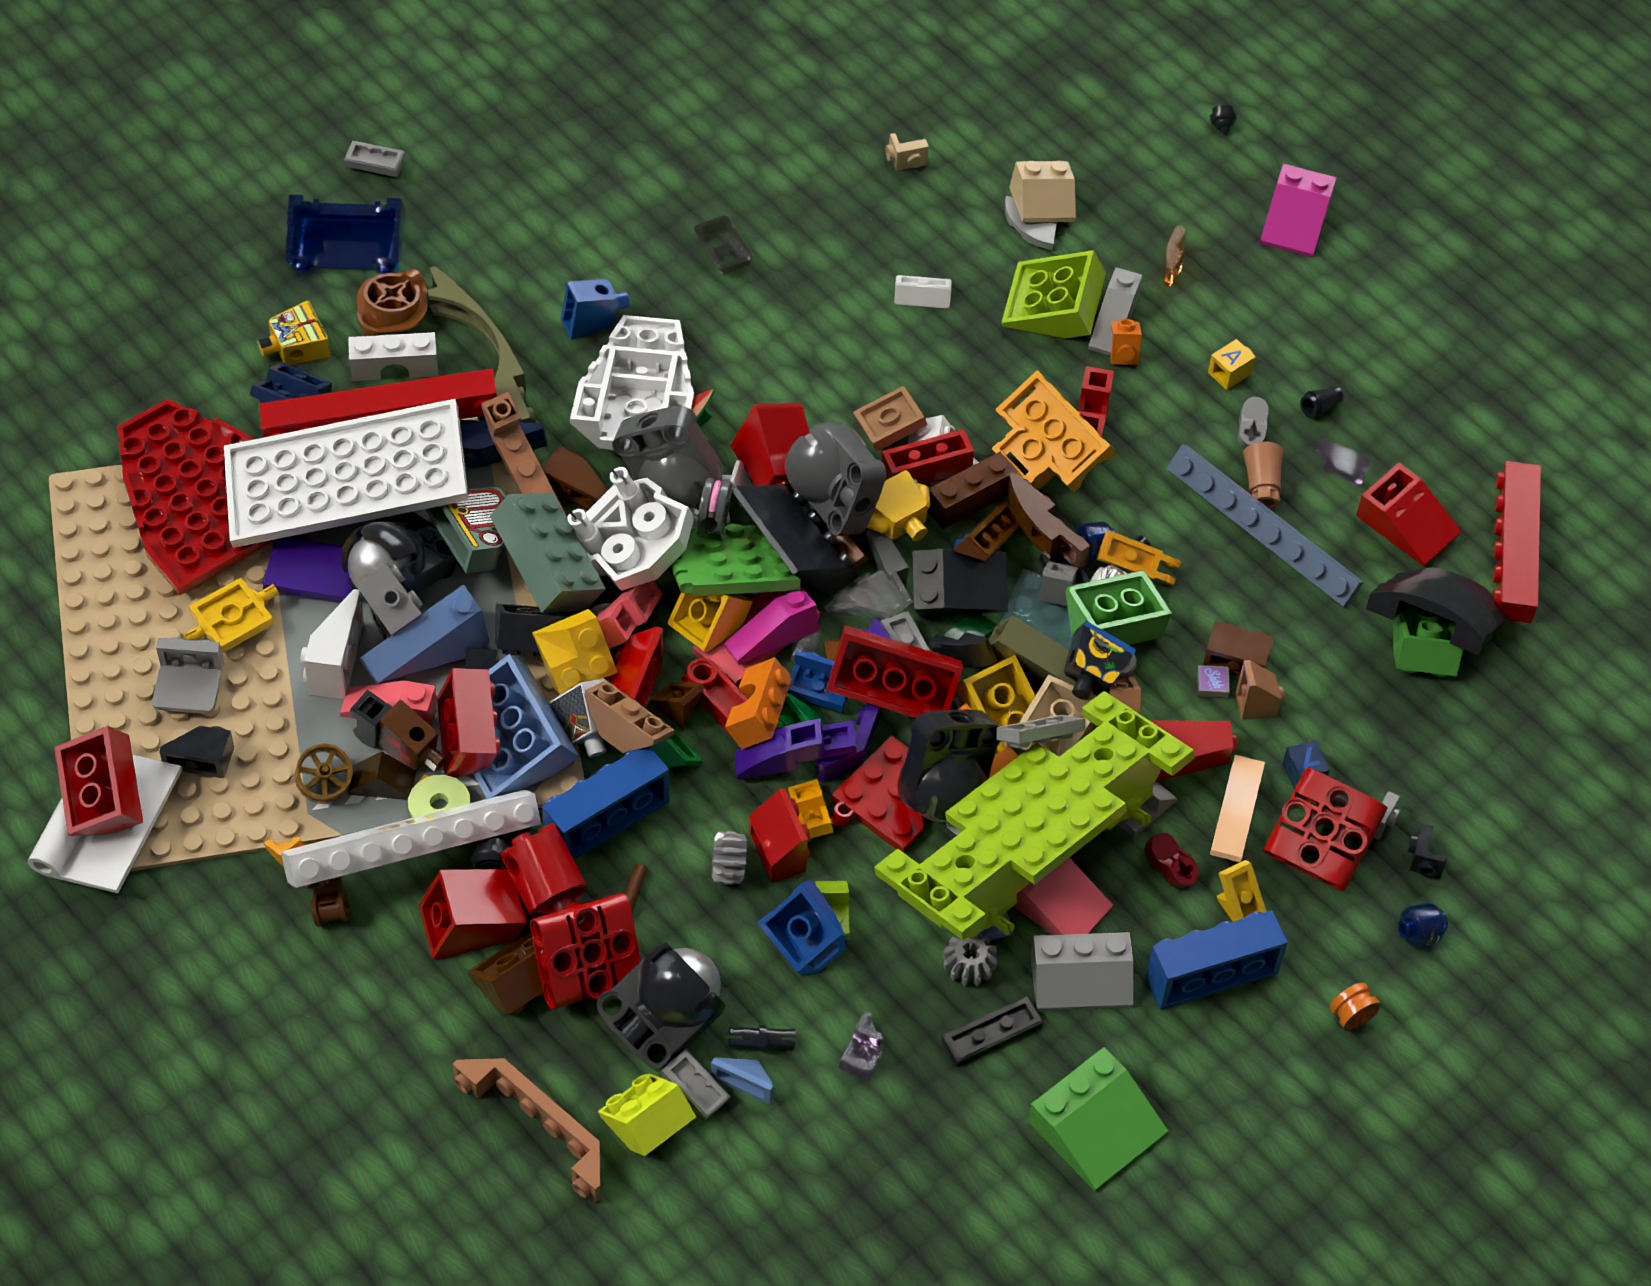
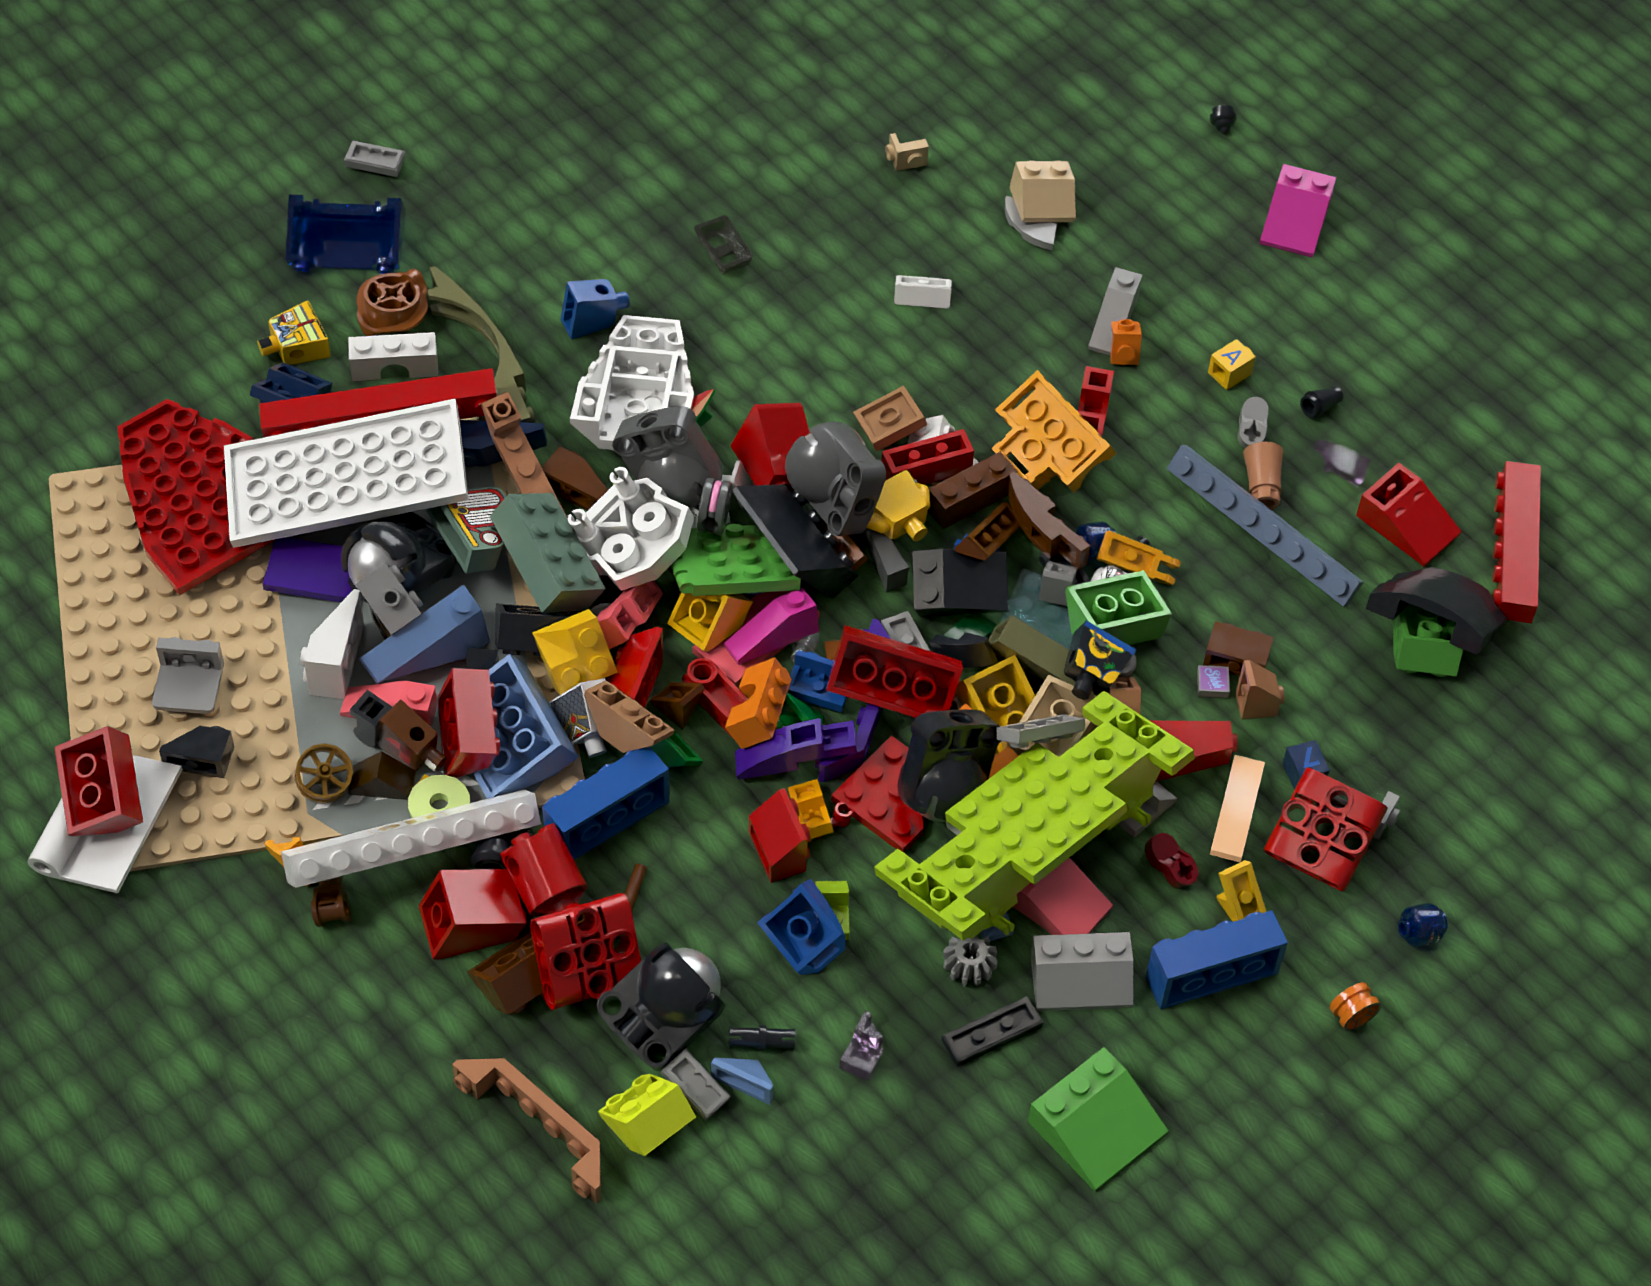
yellow plate [183,577,279,654] -> none
light grey gear [711,831,747,885] -> none
clear slope [824,570,913,620] -> none
lime slope [1001,250,1106,338] -> none
clear orange slope [1163,225,1187,287] -> none
black bracket [1407,823,1447,878] -> none

